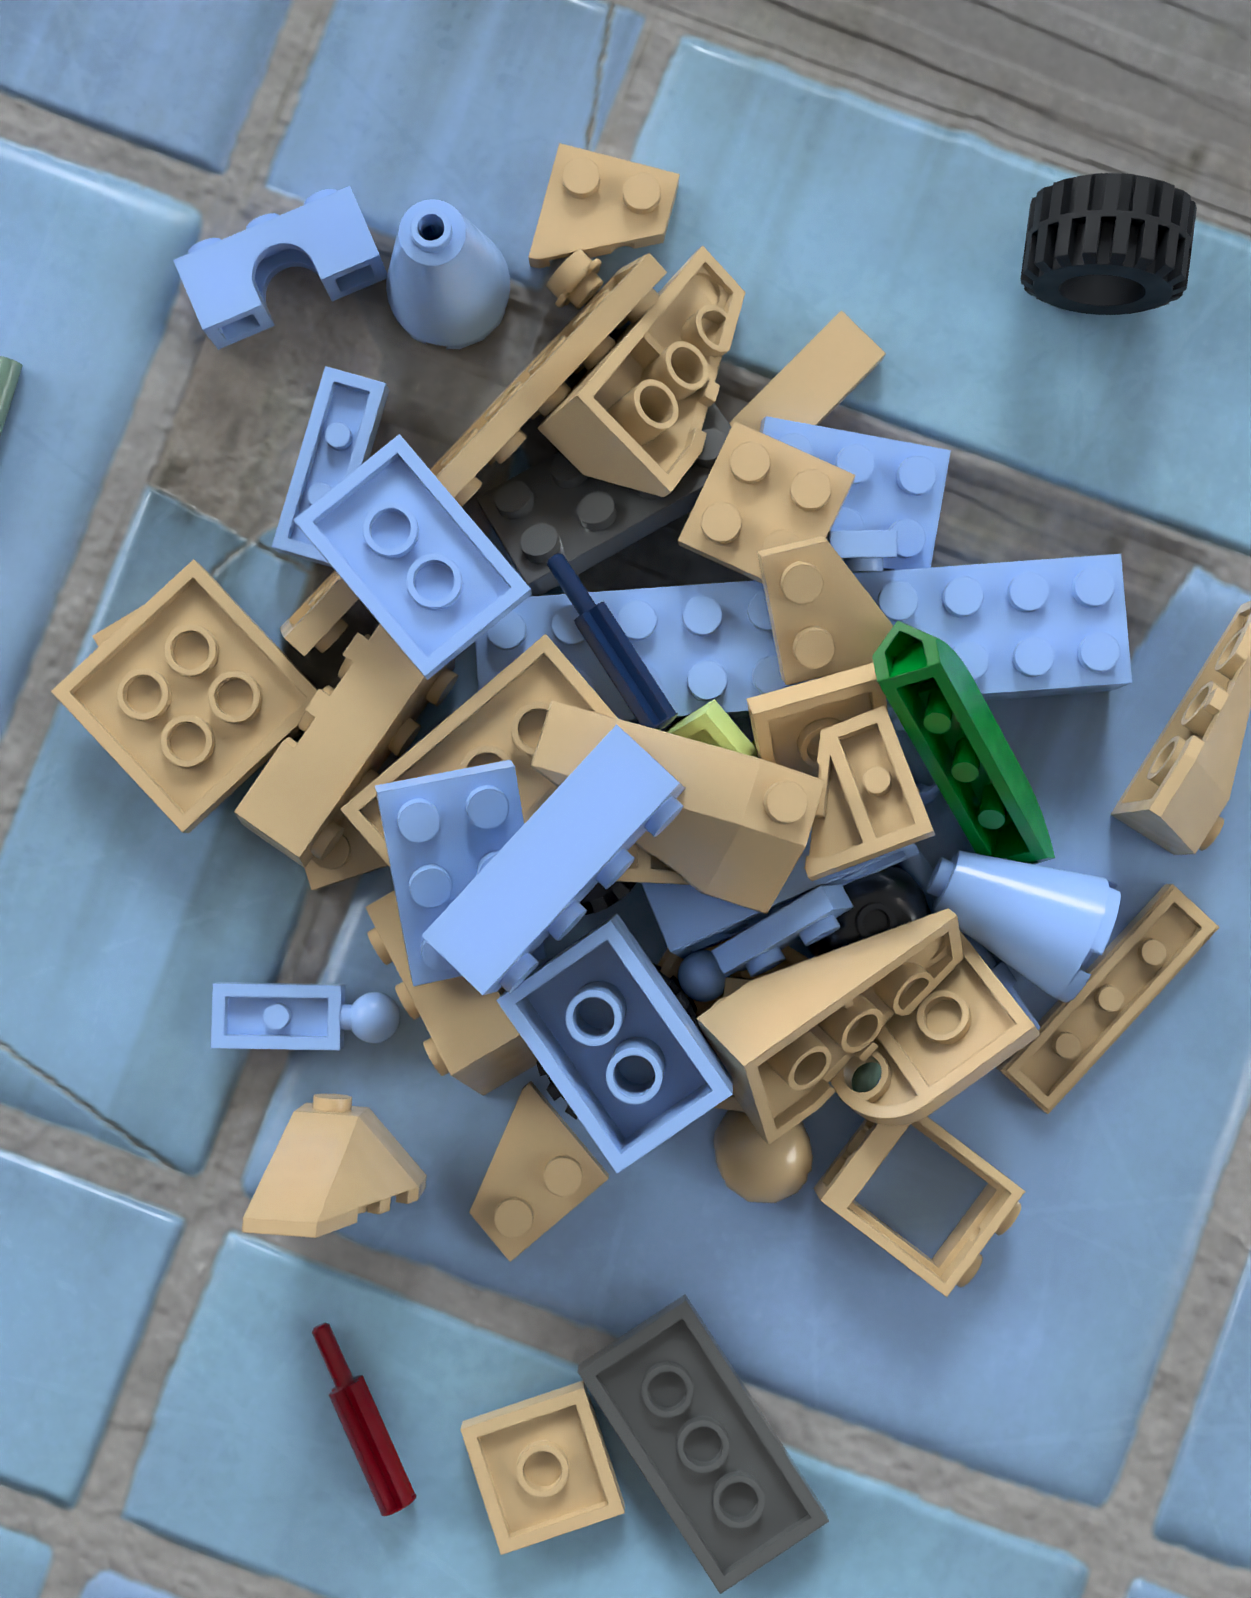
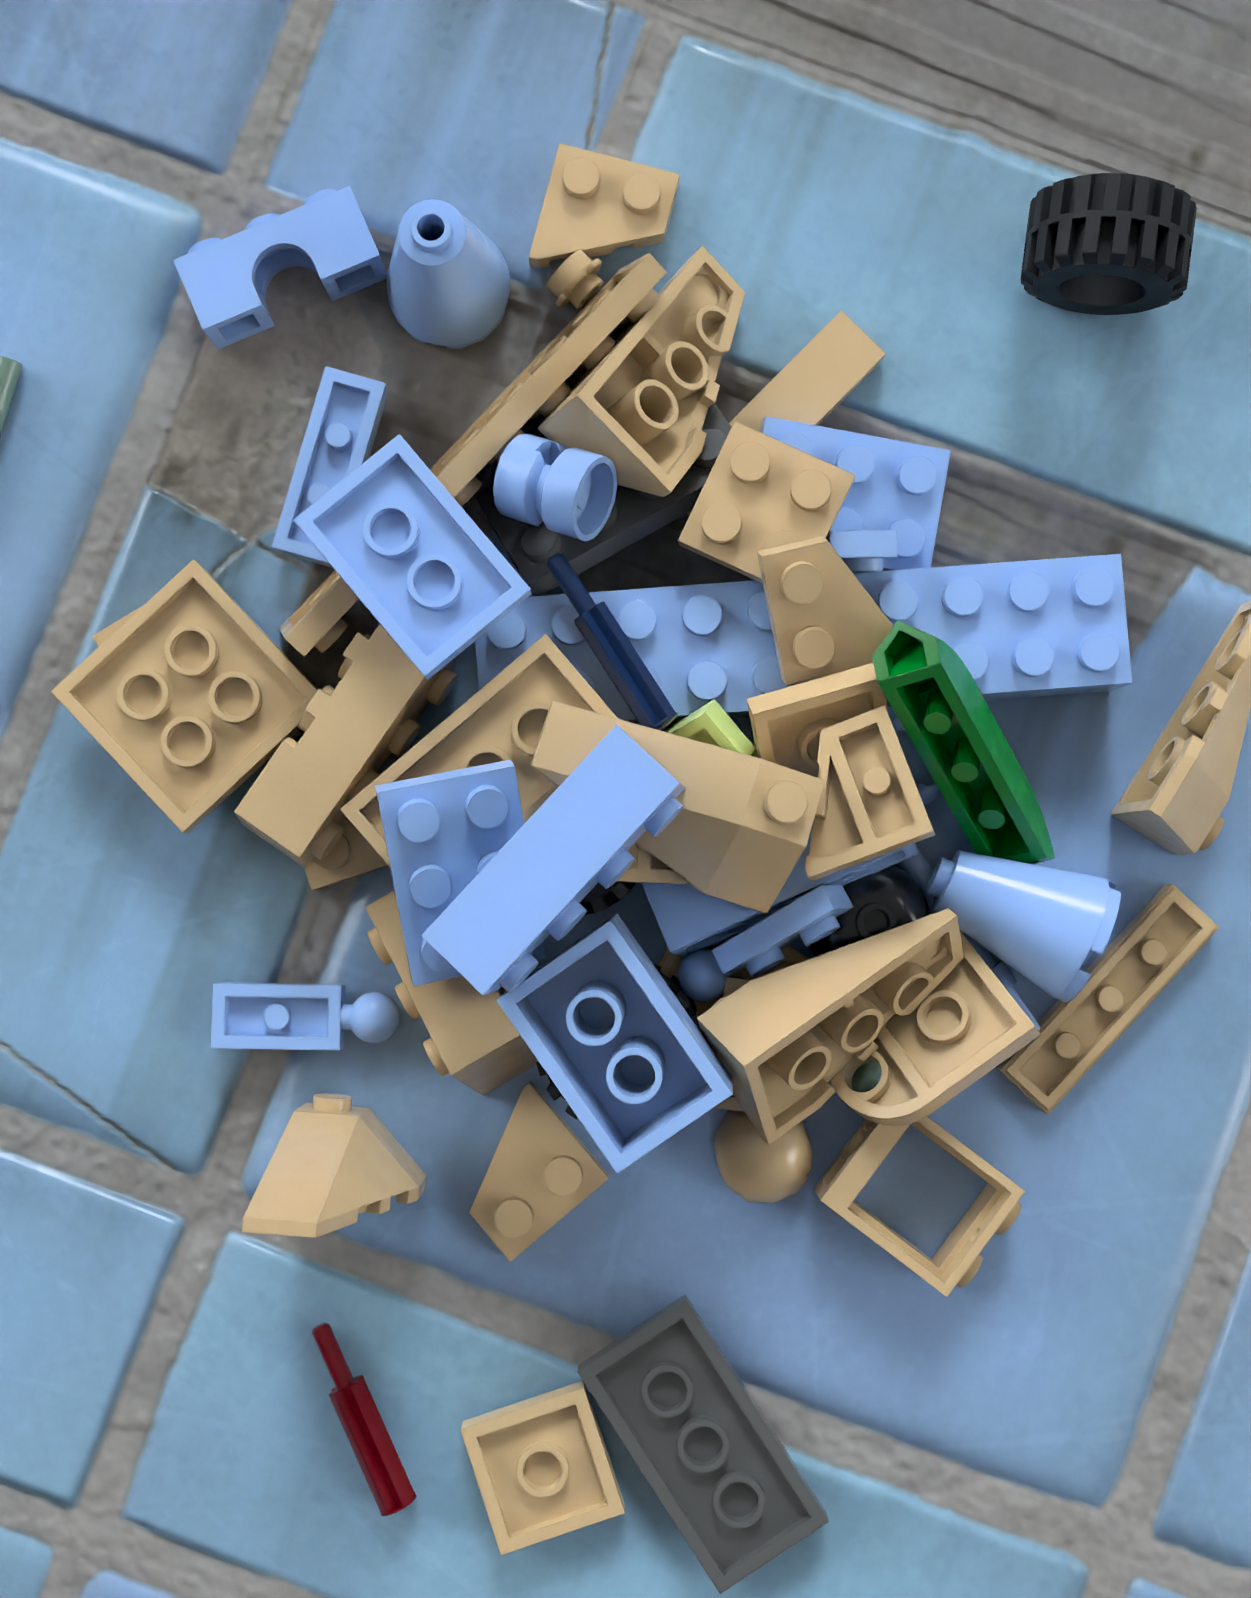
none -> light blue wheel [493,433,617,541]

